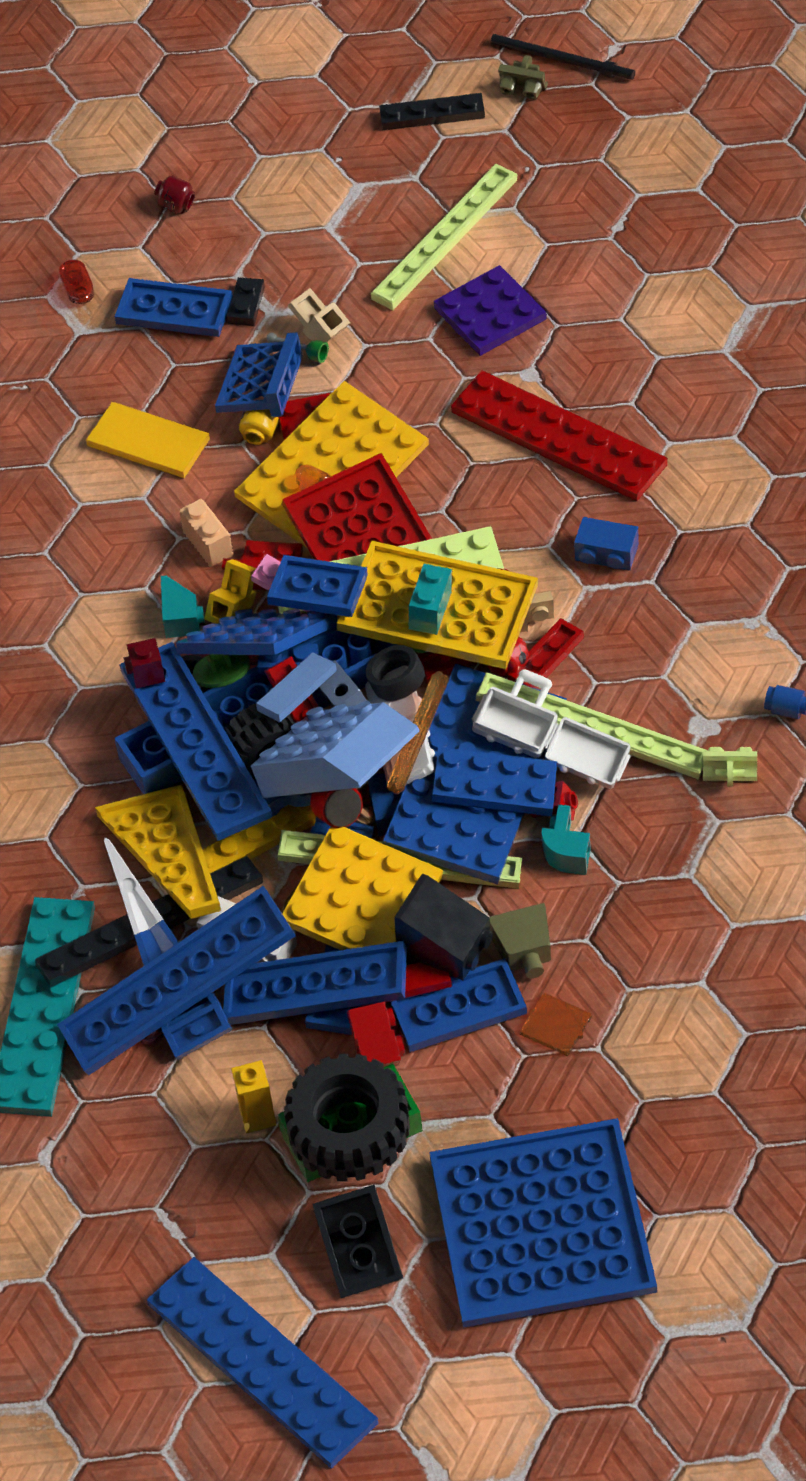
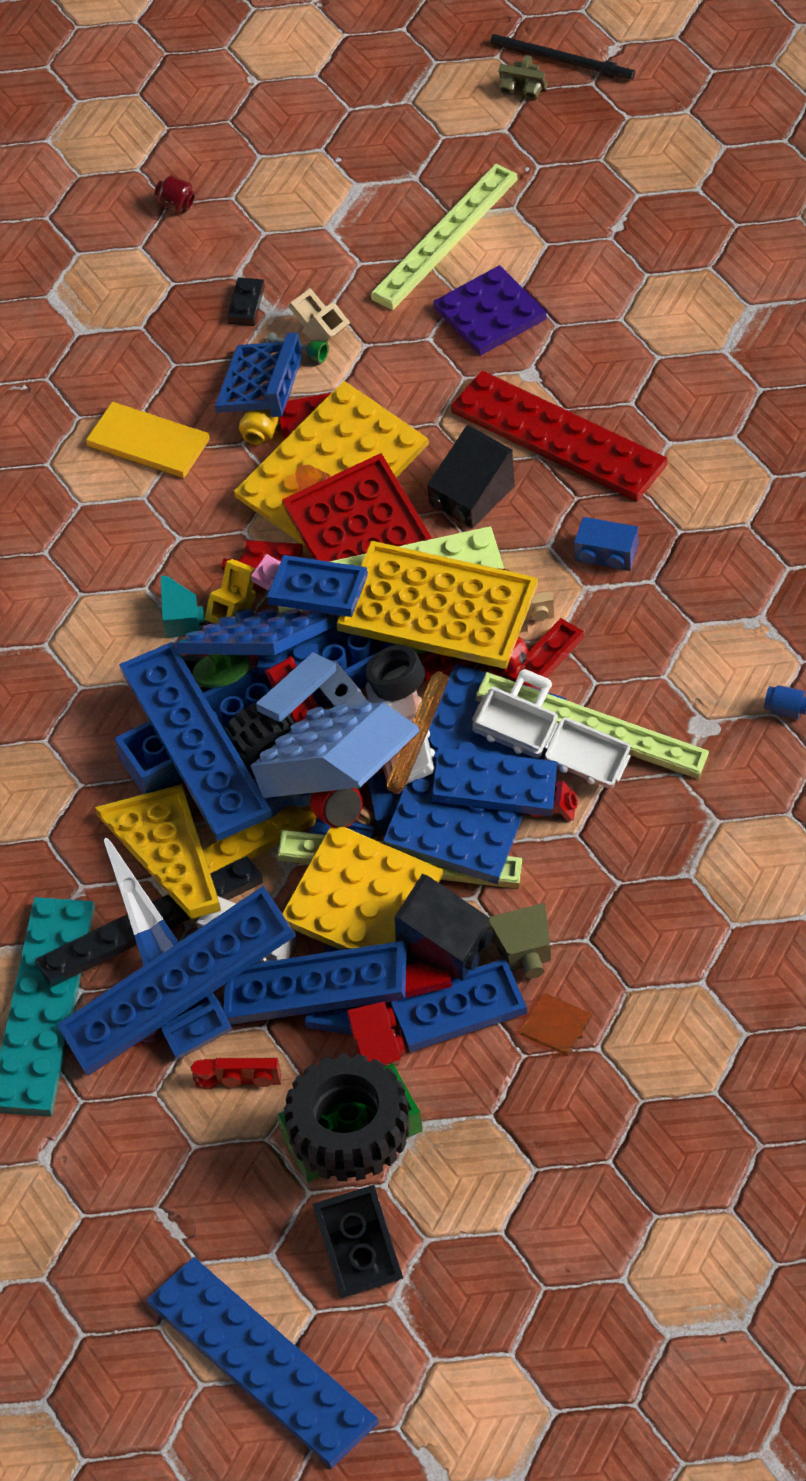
clear red plate [59,260,94,304] -> none
blue plate [115,278,233,337] -> none
dark red brick [123,638,165,688] -> none
light nougat brick [180,499,234,566] -> none
yellow window [231,1060,277,1133] -> none
black plate [379,93,485,131] -> none
teal brick [409,563,452,635] -> none
blue plate [429,1118,657,1328] -> none
teal brick [542,805,591,875] -> none
yellowish green hips [703,747,757,787] -> none
none -> red hinge [190,1058,282,1089]
none -> black slope [427,425,515,528]

